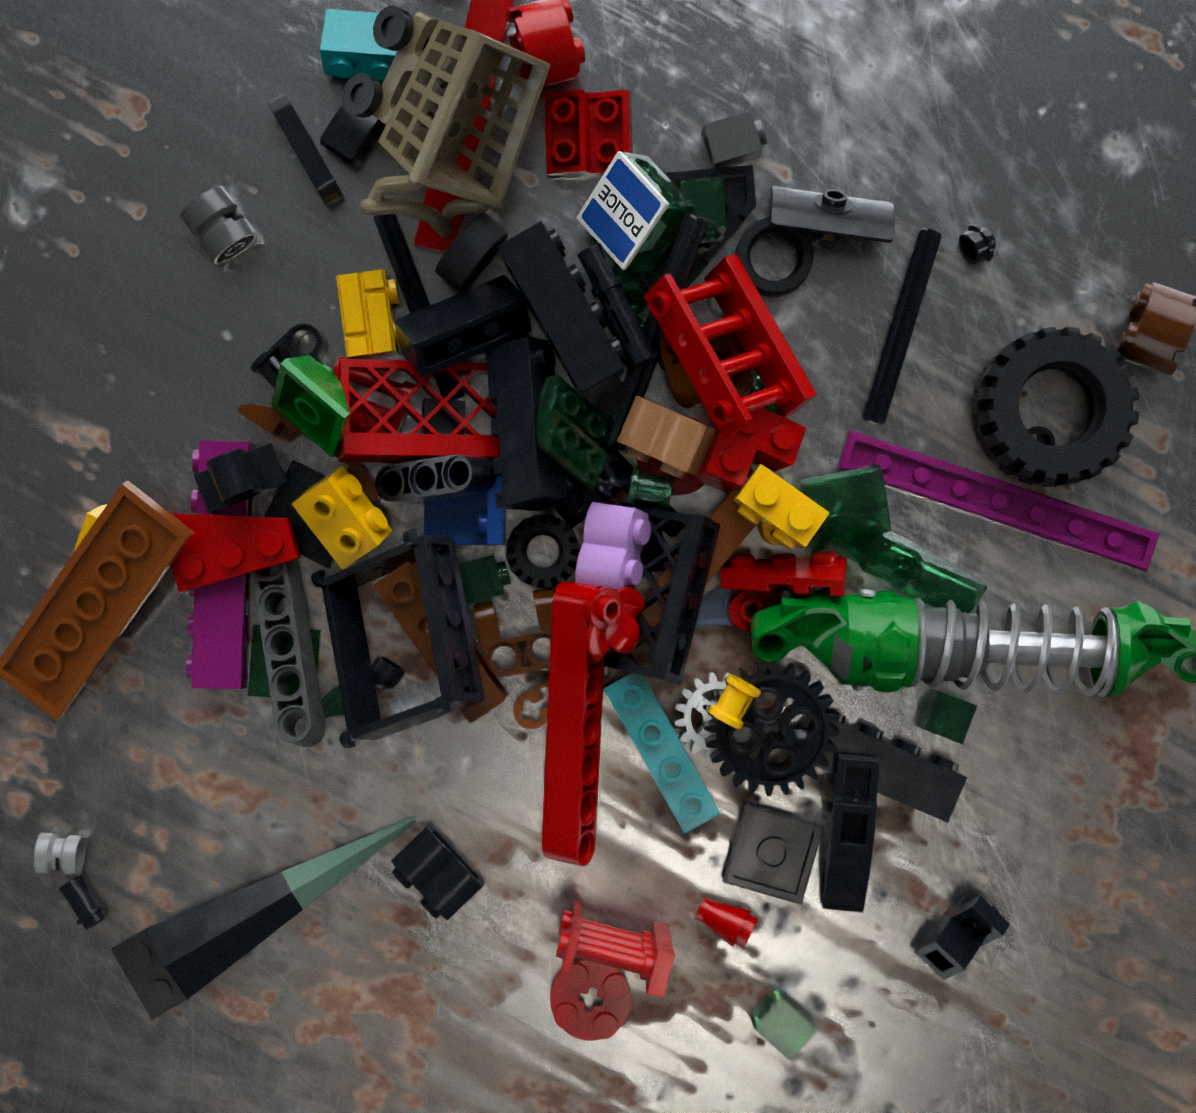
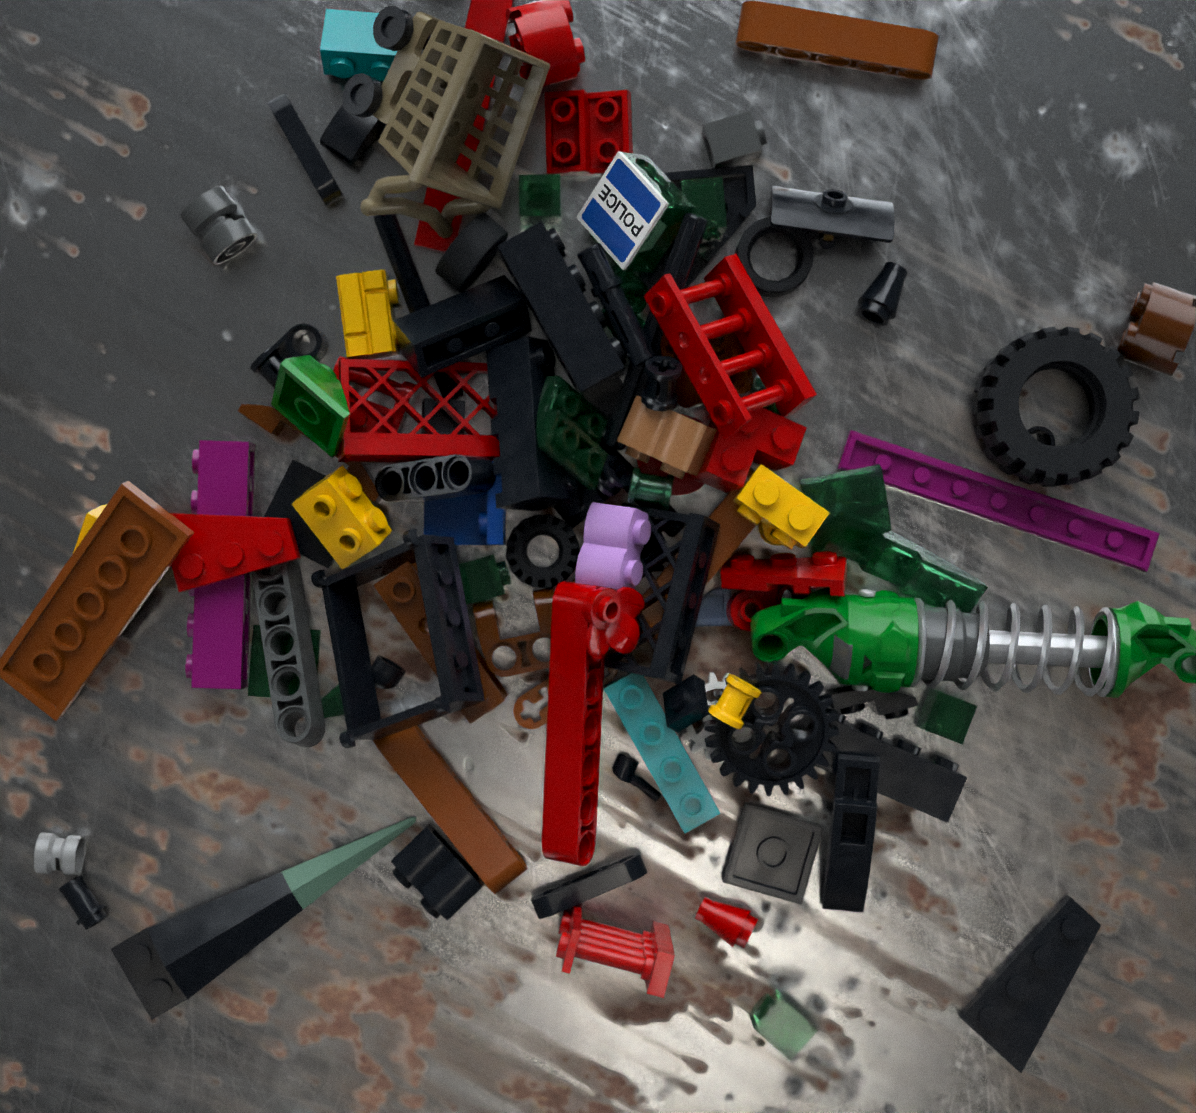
black tile [193,443,288,514] -> none
red plate [550,959,632,1041] -> none
black axle [863,228,942,425] -> none
black brick [914,895,1010,980] -> none
black plate [959,224,996,264] -> none
none -> dark orange beam [373,726,528,894]
none -> clear green brick [519,174,562,225]
none -> black beam [530,853,647,919]
none -> black hand [612,754,662,802]
none -> black bush [641,356,683,412]
none -> black plate [663,674,709,733]
none -> dark orange beam [735,1,939,80]
none -> black slope [825,686,918,720]
none -> black cone [858,262,908,326]
none -> black wing [958,895,1101,1073]

